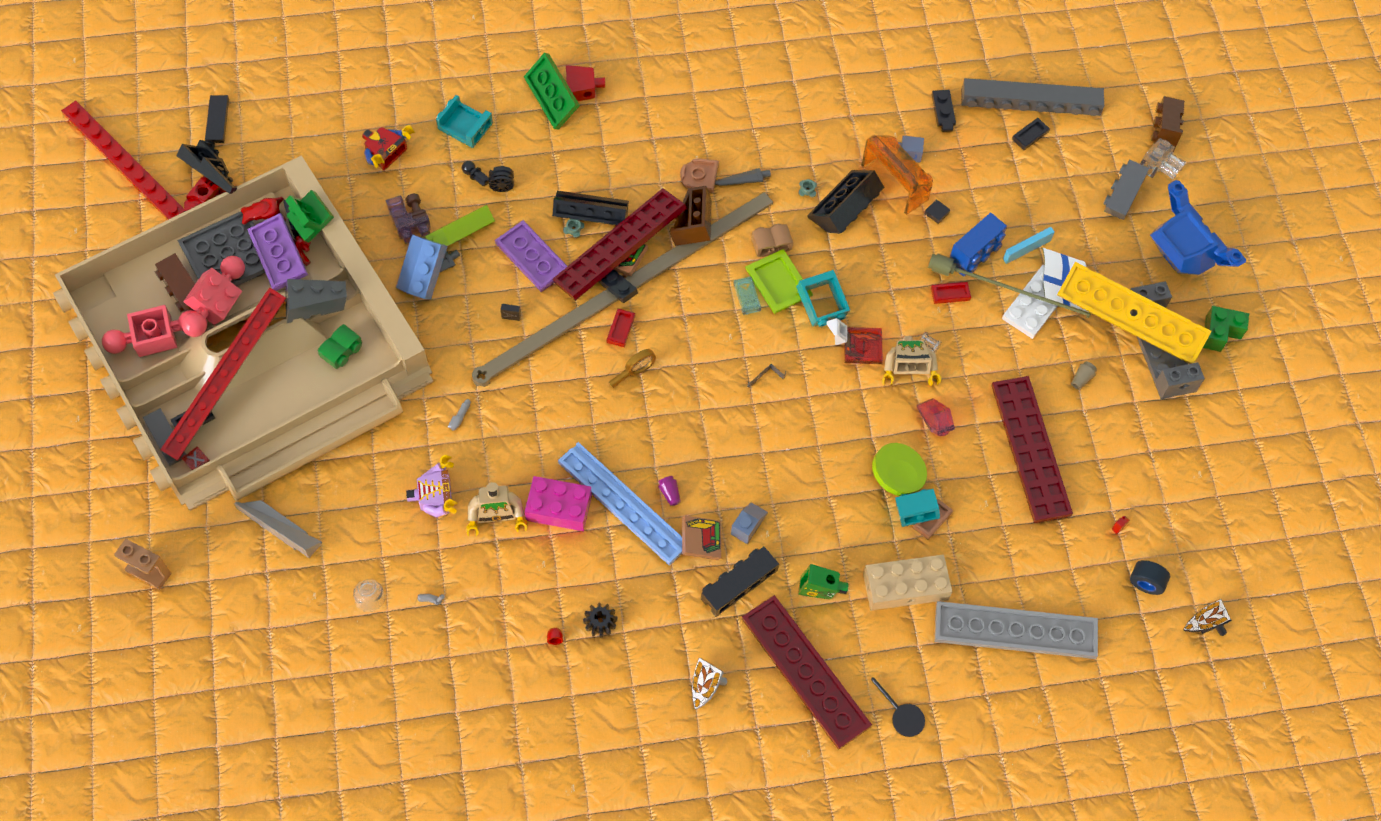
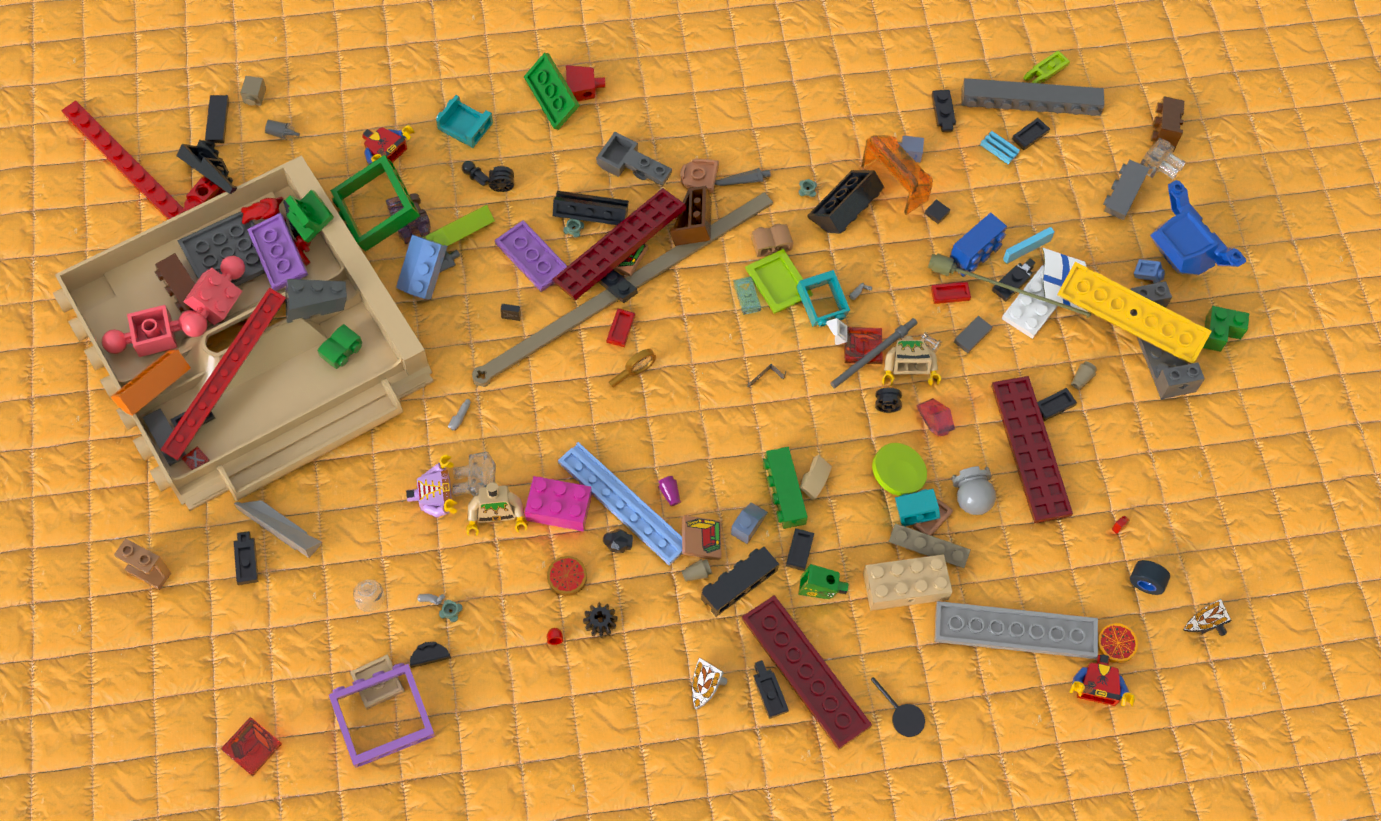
none -> orange brick [111,349,191,416]
none -> clear red tile [221,717,282,777]
none -> black hinge [234,531,259,585]
none -> dark tan brick [240,76,266,106]
none -> dark grey piece [265,120,300,141]
none -> medium lavender window [329,663,435,768]
none -> green window [330,155,420,252]
none -> tan tile [350,654,405,710]
none -> black tile [410,642,451,668]
none -> sand green plate [439,600,463,622]
none -> clear brick [452,452,496,497]
none -> tile [547,556,587,596]
none -> dark grey plate [596,132,672,186]
none -> black rock [603,529,633,553]
none -> dark tan cone [682,559,712,582]
none -> black hinge [753,660,789,719]
none -> green brick [763,447,808,529]
none -> black tile [786,528,814,571]
none -> tan slope [800,455,832,500]
none -> dark grey bar [830,318,918,389]
none -> light grey piece [849,283,872,300]
none -> black wheel [875,388,902,413]
none -> dark tan plate [889,523,971,568]
none -> light grey tile [952,466,996,515]
none -> dark grey tile [954,316,993,353]
none -> medium azure tile [980,130,1020,165]
none -> black hinge [992,258,1036,302]
none -> lime hinge [1023,50,1070,84]
none -> black tile [1037,388,1077,421]
none -> torso [1069,655,1135,707]
none -> tile [1098,623,1138,663]
none -> medium blue bracket [1134,259,1165,284]

